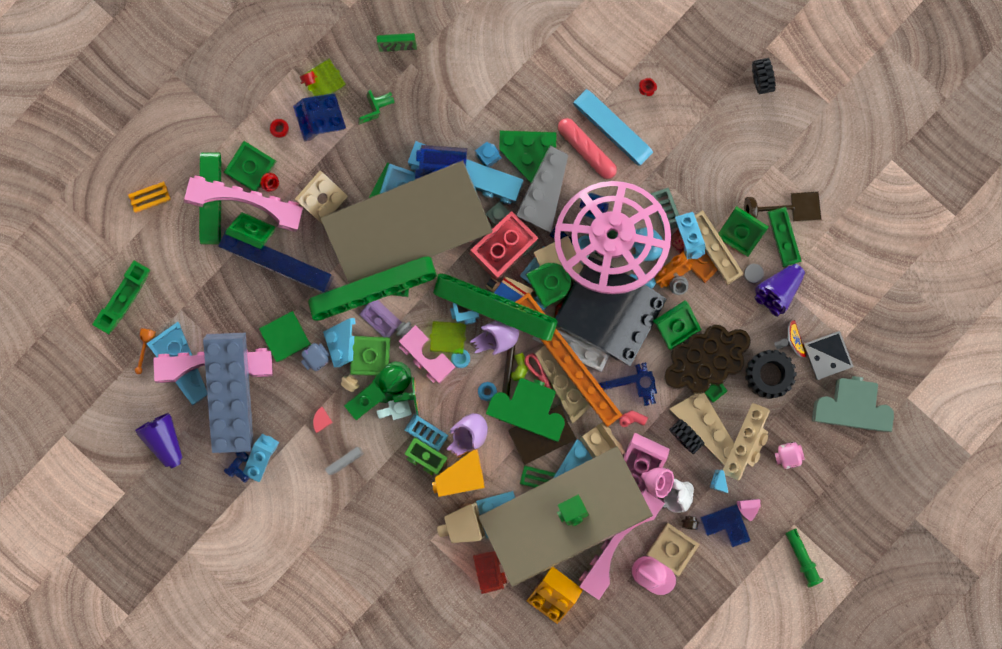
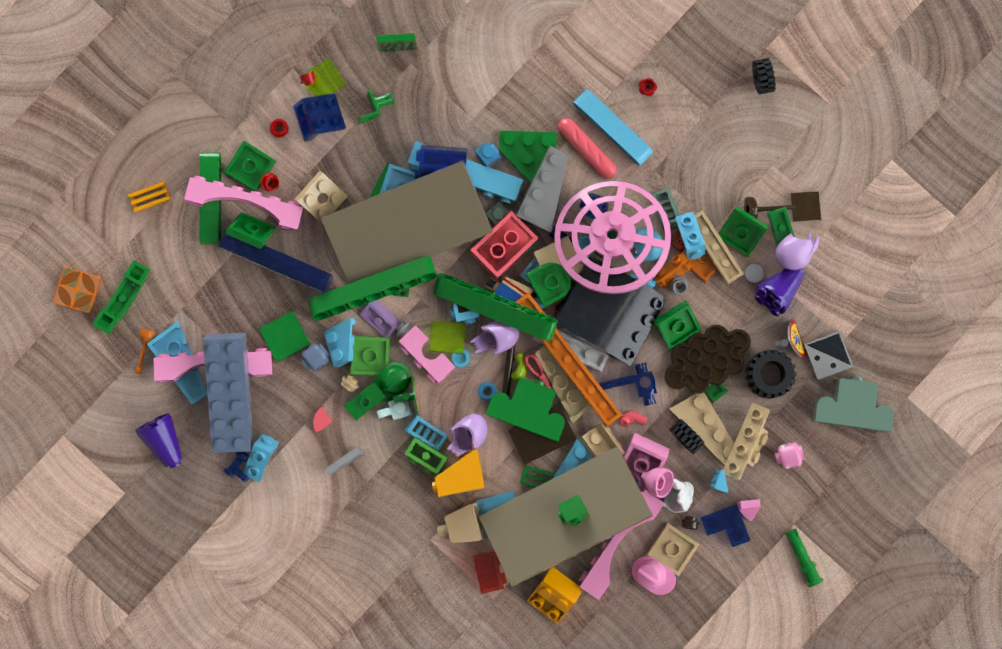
none -> tile [53,267,102,314]
none -> lavender helmet [775,233,819,270]

